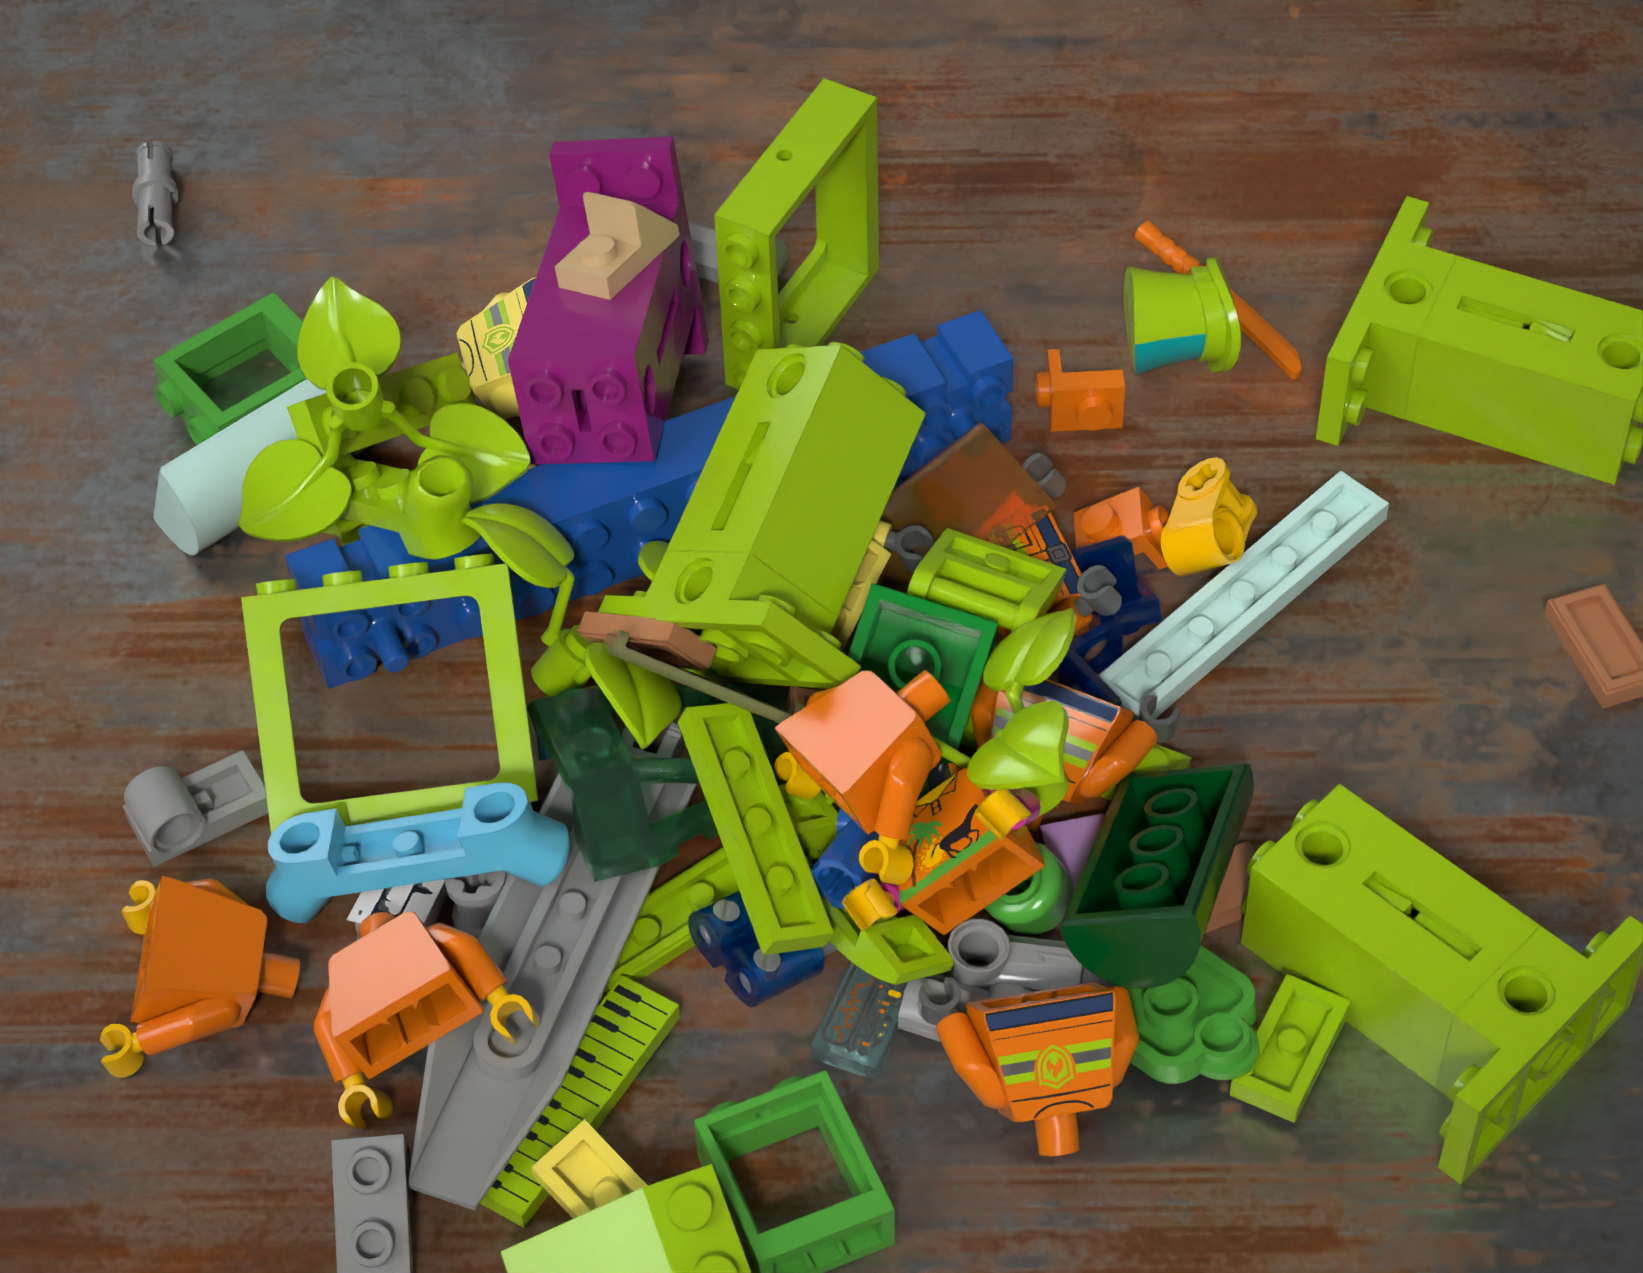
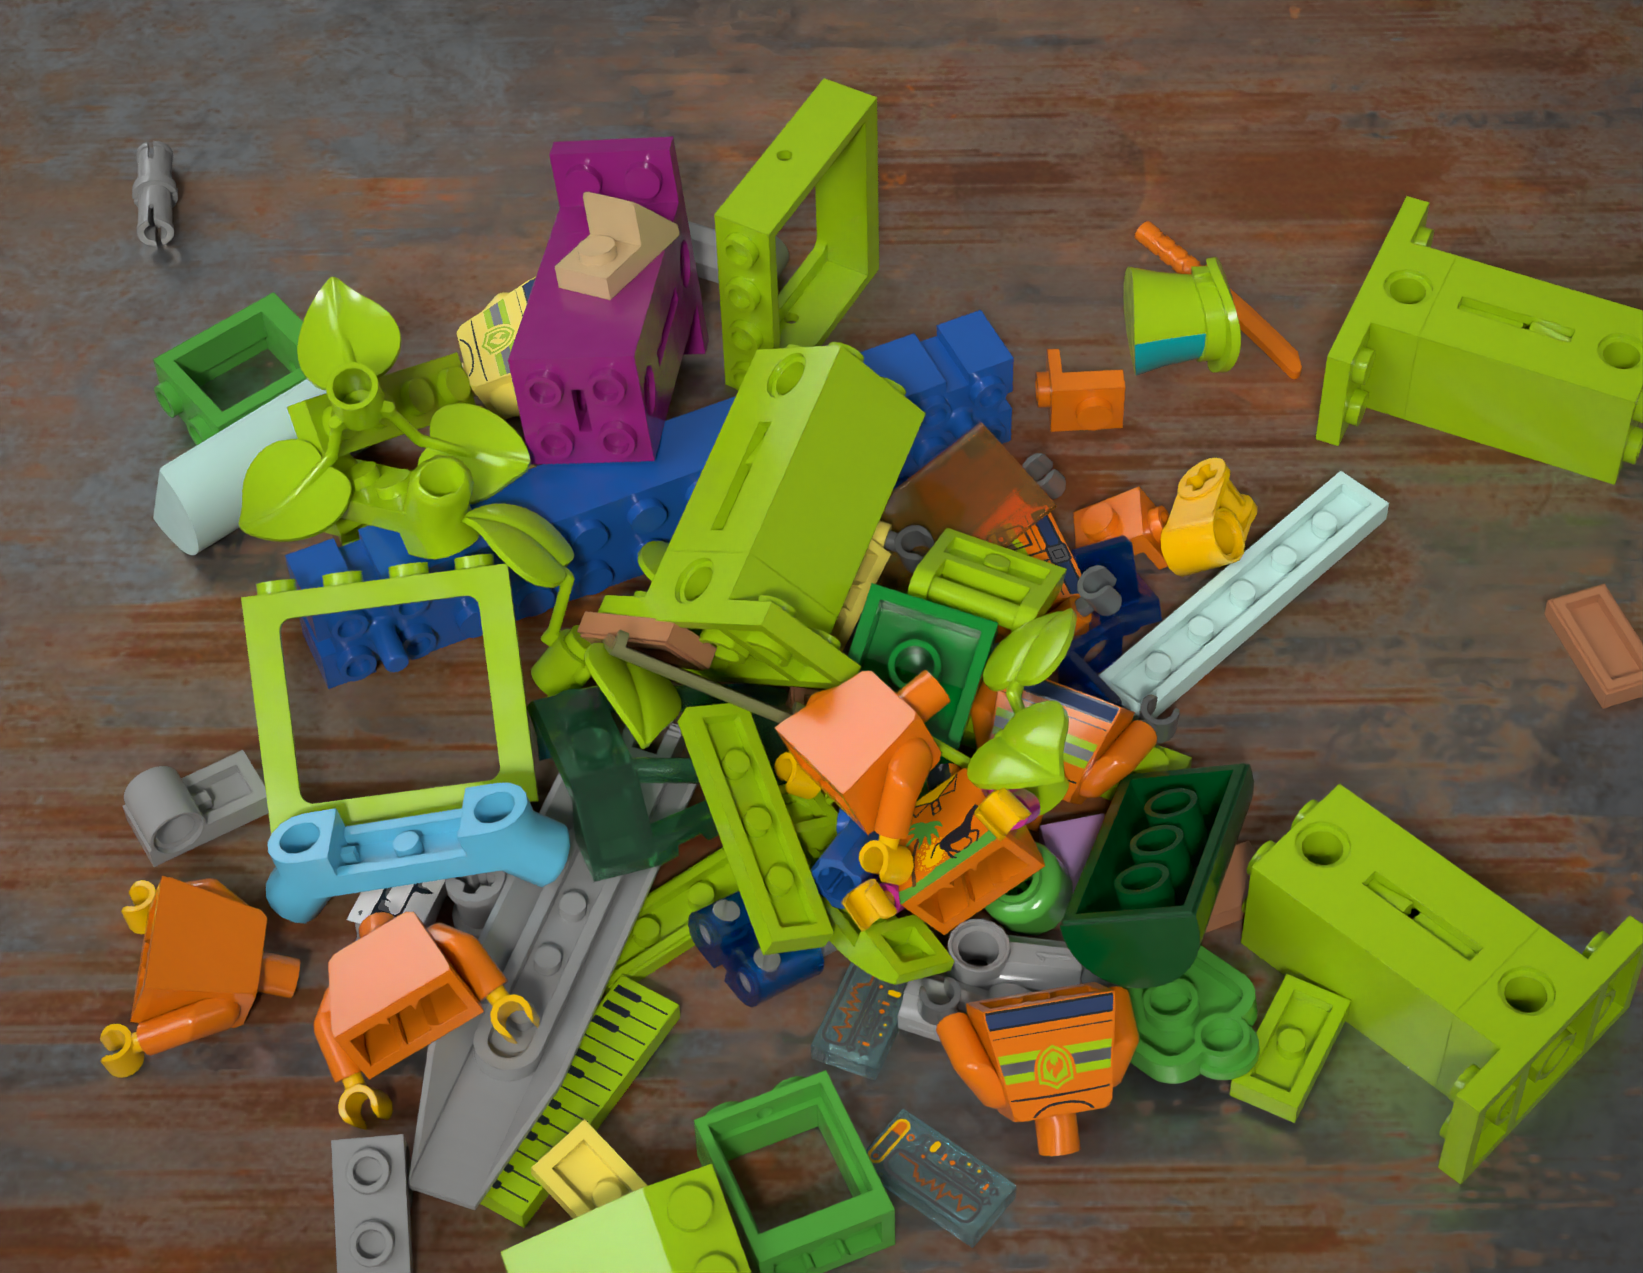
none -> clear light blue tile [866,1109,1017,1248]

